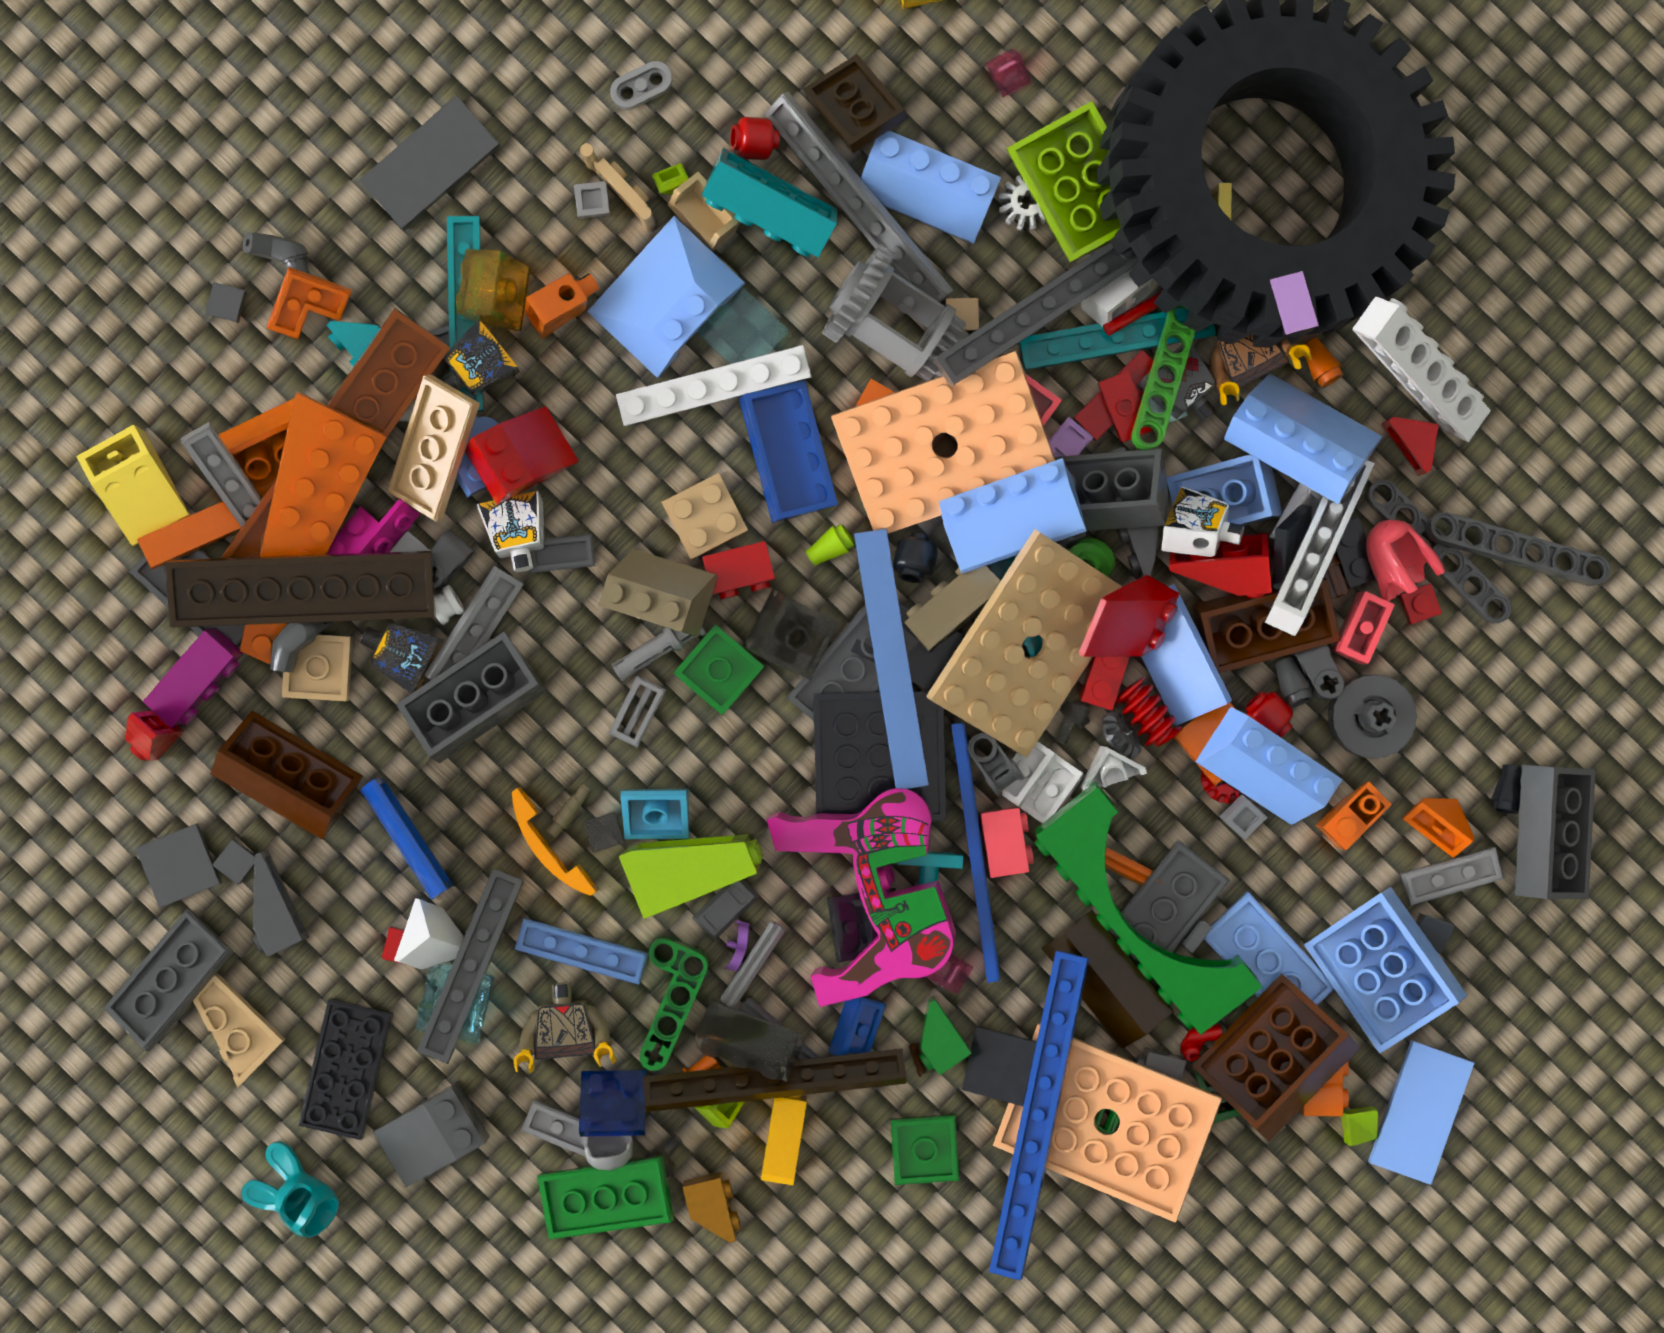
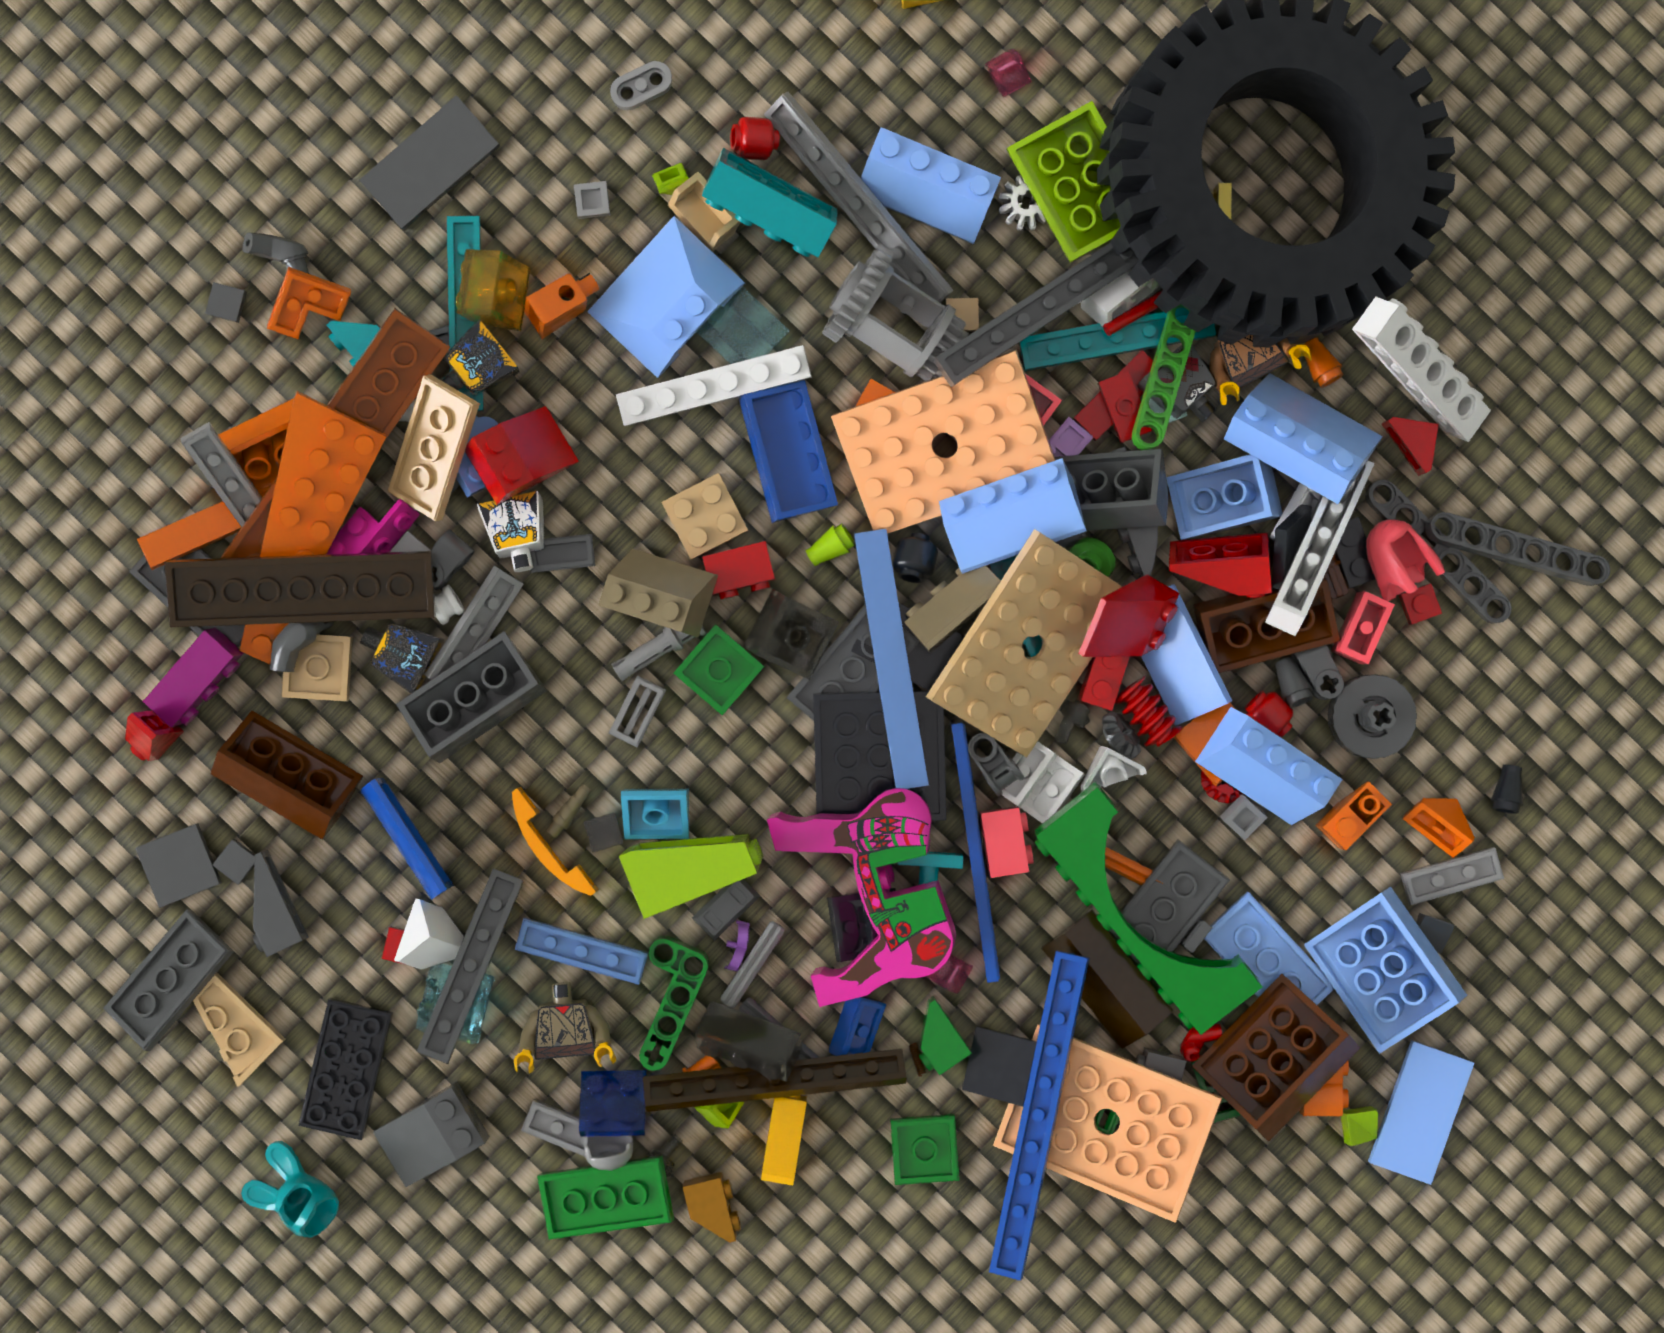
light yellow slope [76,425,190,547] -> none
tan plate [580,143,656,231] -> none
dark brown plate [803,54,908,153] -> none
white torso [1161,487,1244,557] -> none
lavender sticker [1270,271,1319,335] -> none
dark grey brick [1515,765,1596,899] -> none

